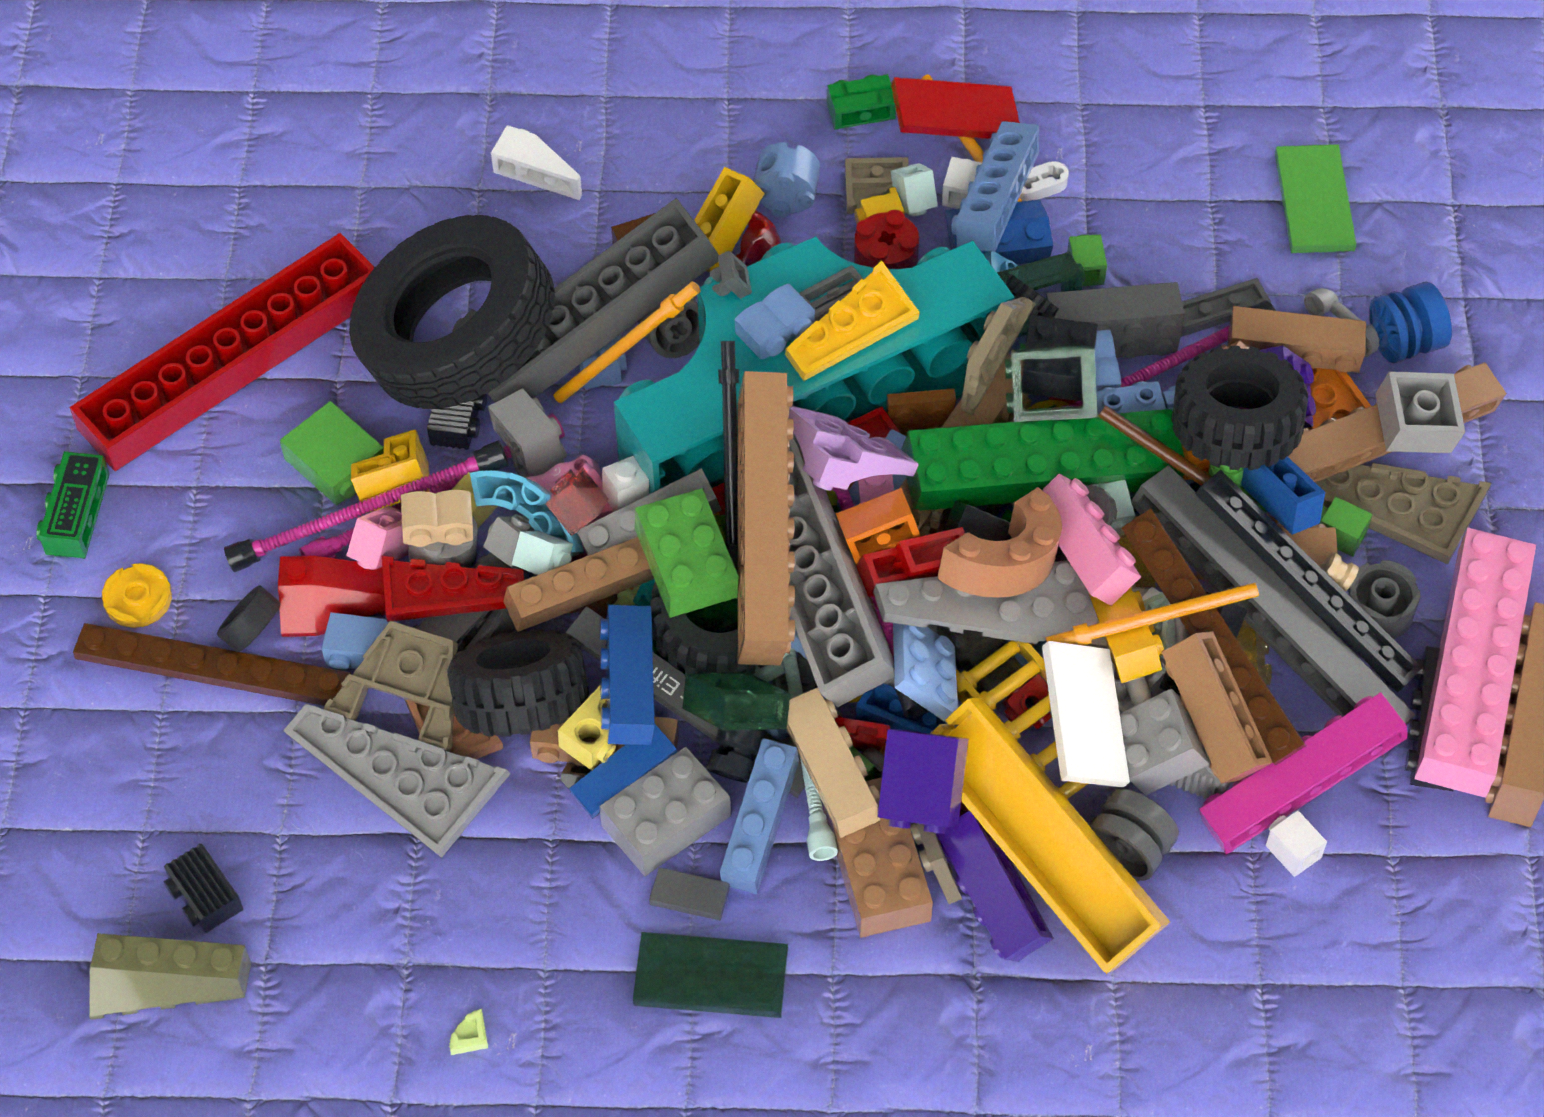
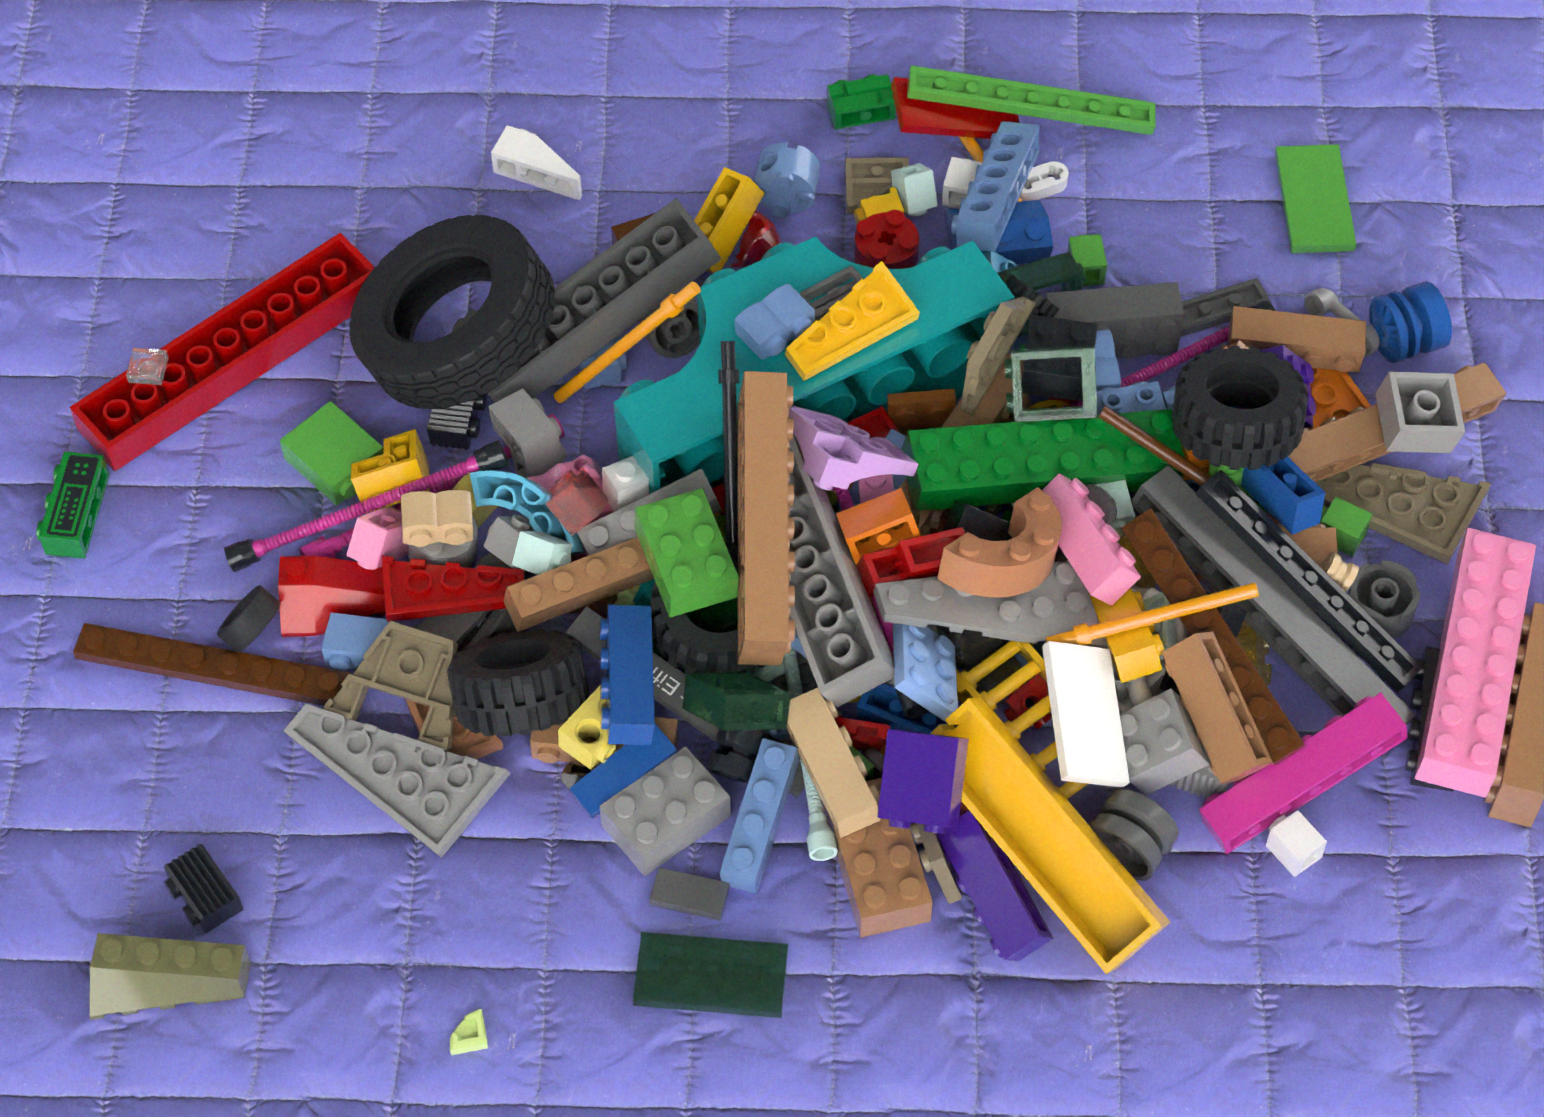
yellow tile [102,563,172,628] -> none
dark grey tile [710,251,752,299] -> none
none -> clear plate [126,348,168,385]
none -> bright green plate [907,65,1156,135]

